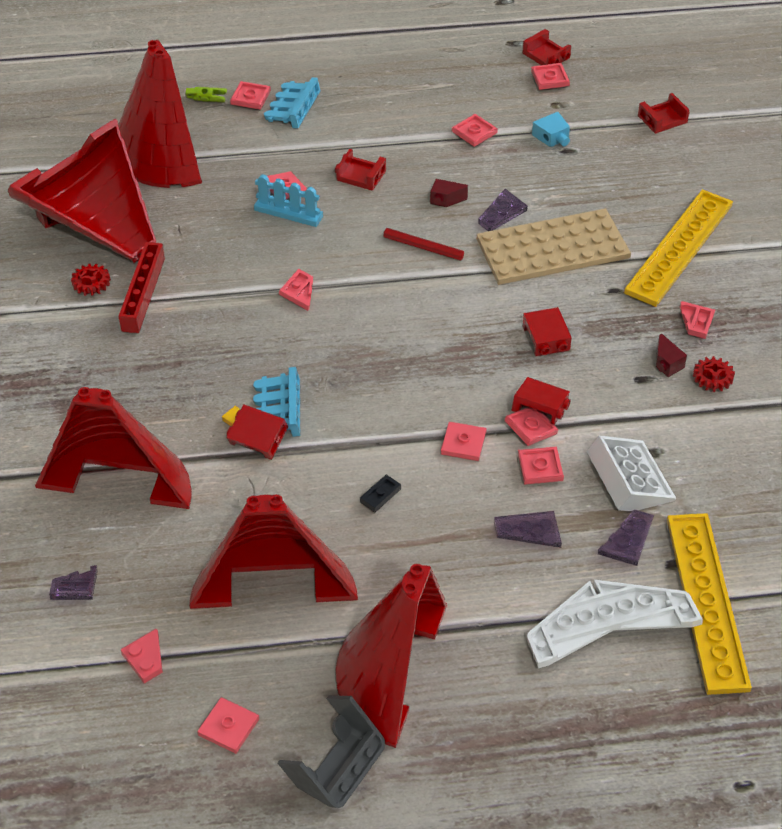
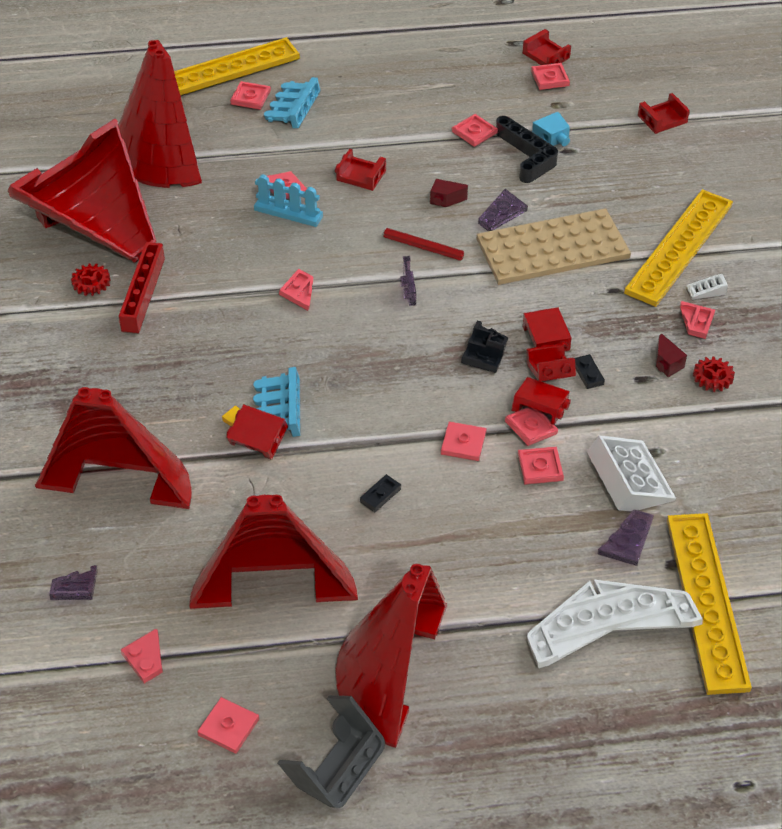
lime hinge [185,87,227,103] -> none
clear purple wing [494,511,562,548] -> none
none -> yellow plate [174,37,300,95]
none -> clear purple wing [400,256,416,306]
none -> black slope [461,320,508,373]
none -> black beam [496,116,558,183]
none -> red panel [526,343,576,382]
none -> black plate [574,354,605,389]
none -> white slope [686,274,728,300]

